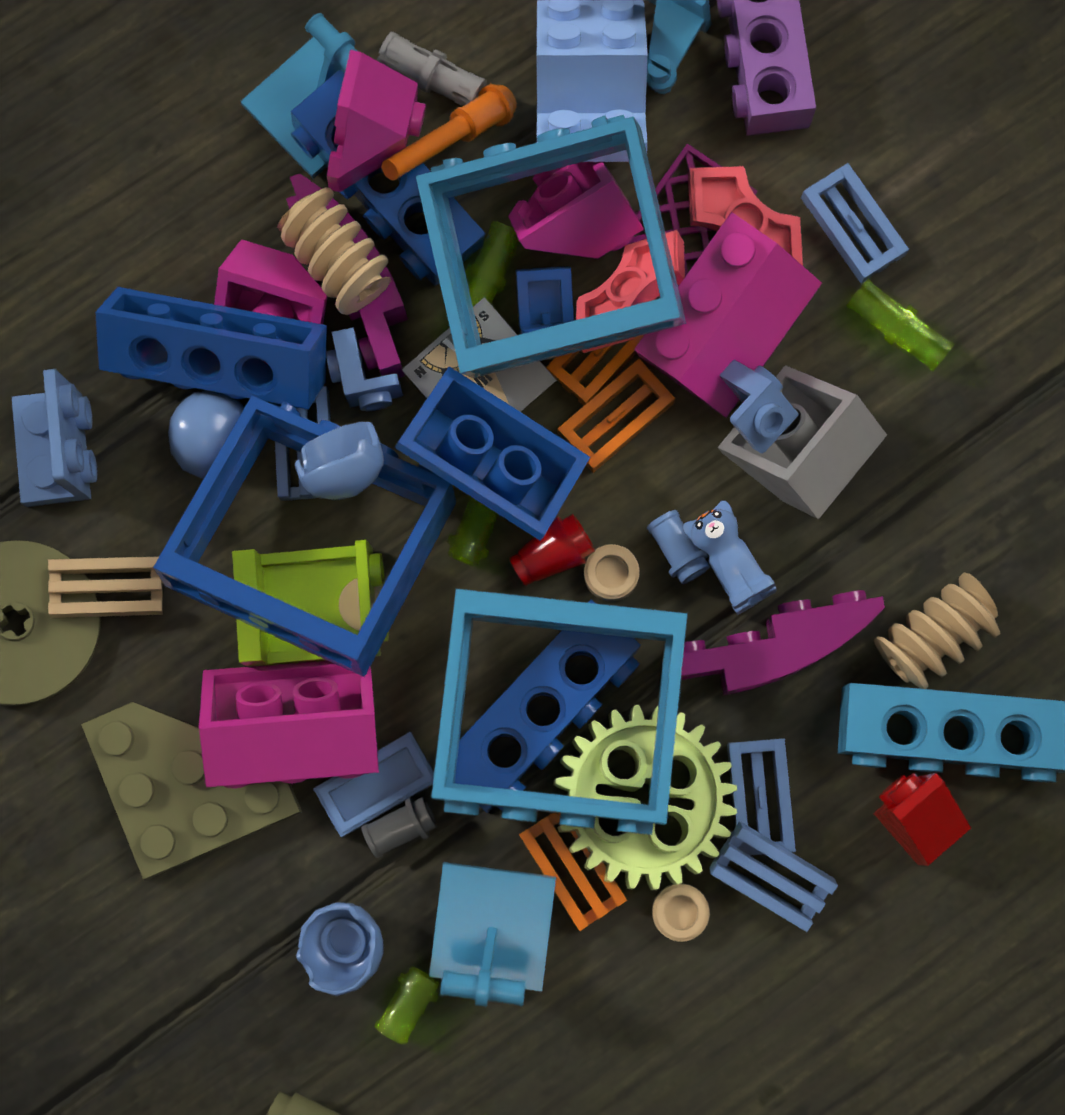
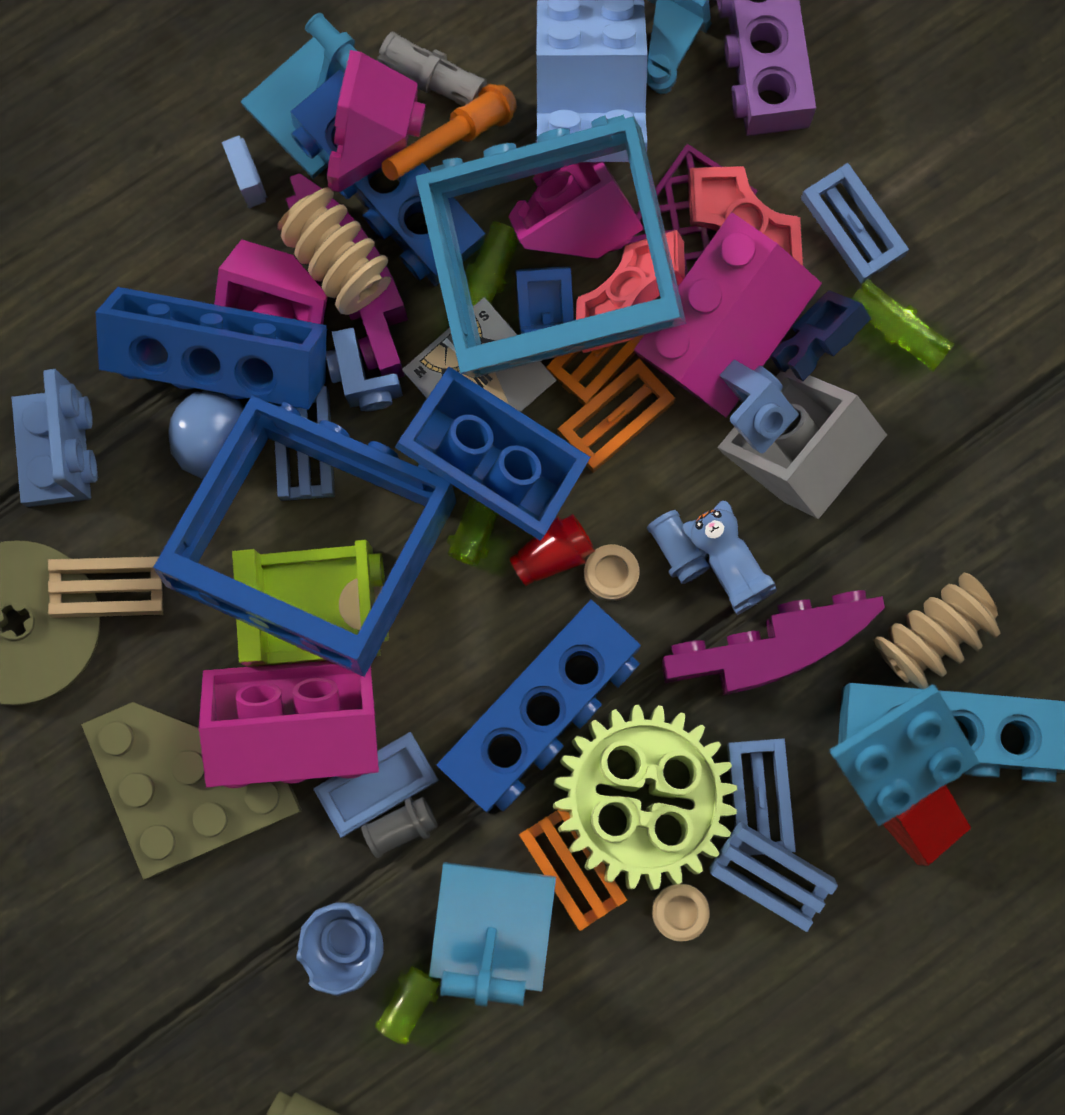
medium blue hair [295,422,384,500] -> none
dark azure window [432,589,687,835] -> none
none -> light blue tile [222,136,267,208]
none -> dark blue plate [770,290,871,381]
none -> dark azure plate [829,684,980,826]

